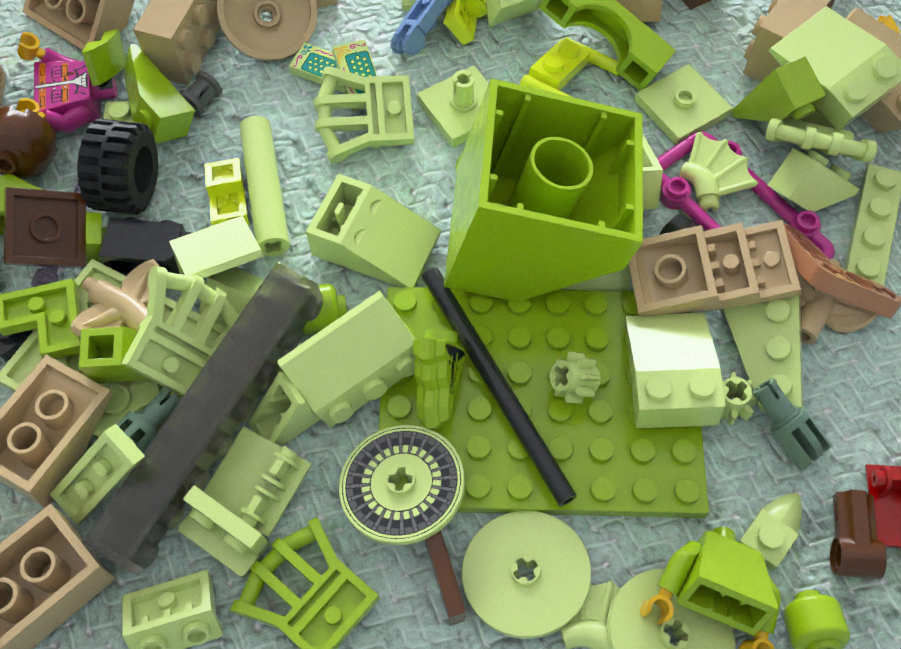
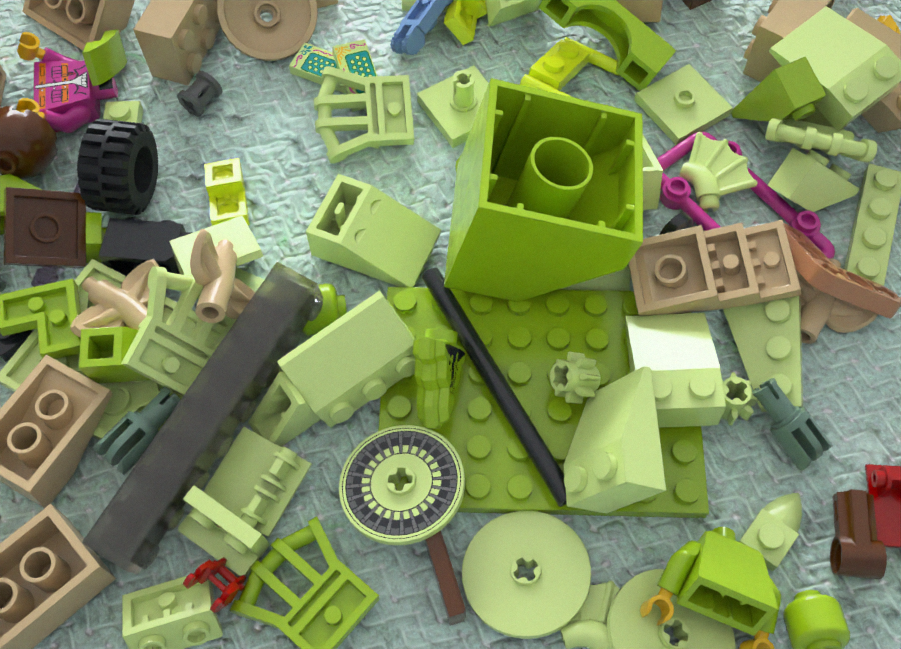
yellowish green plate [50,424,145,525] -> none
lime slope [123,44,195,144] -> none
yellowish green piece [239,116,290,256] -> none
none -> red piece [183,557,246,613]
none -> tan plant [190,229,264,323]
none -> yellowish green slope [564,366,666,514]

